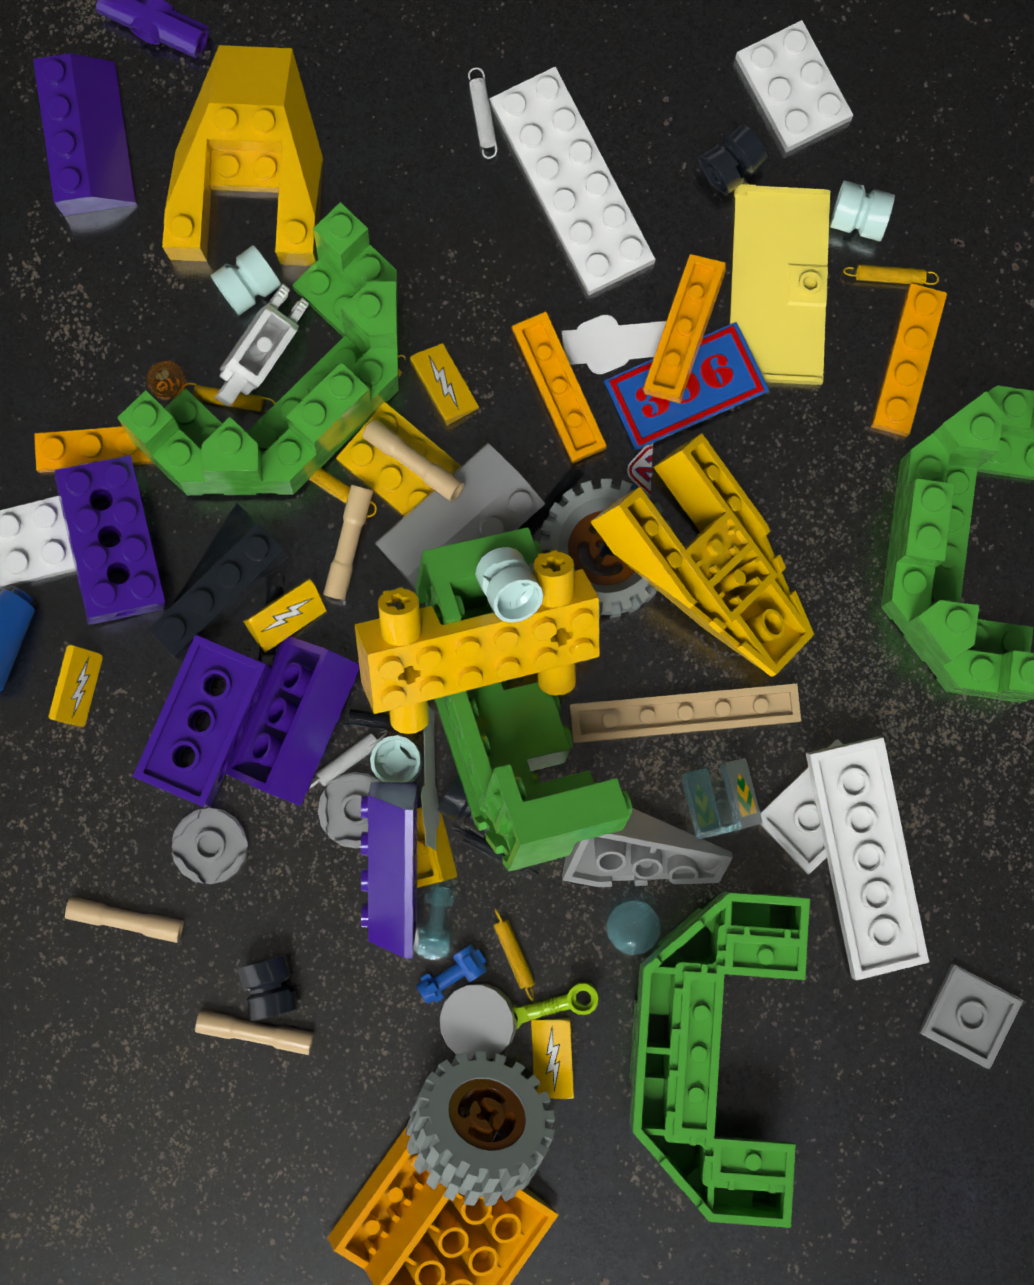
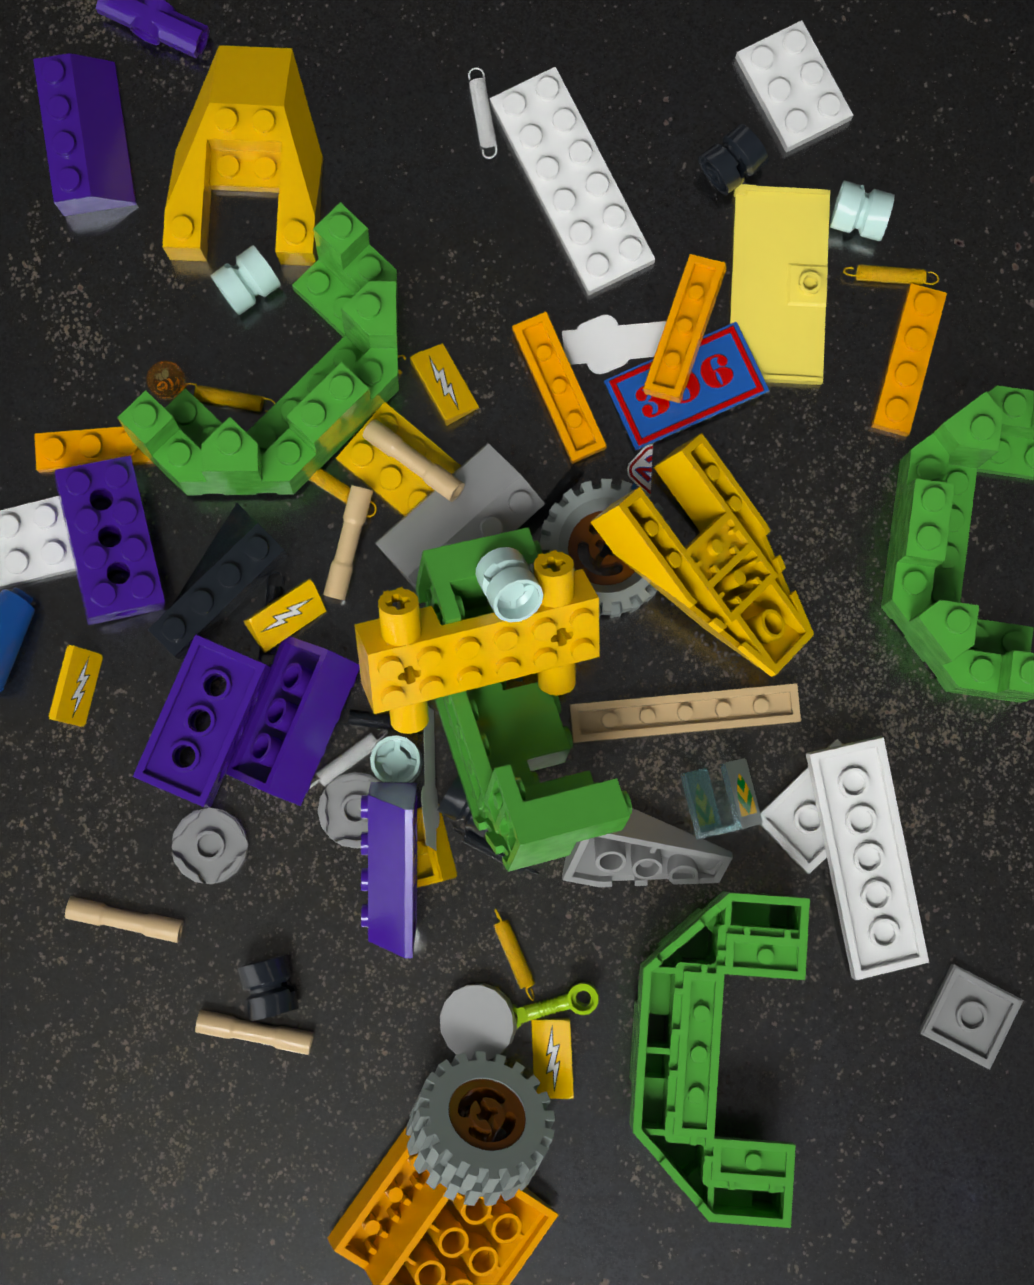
white hinge [215,284,309,406] -> none
blue bar [416,944,488,1004] -> none
clear light blue bar [417,886,454,960] -> none
clear light blue wheel [606,901,661,955] -> none

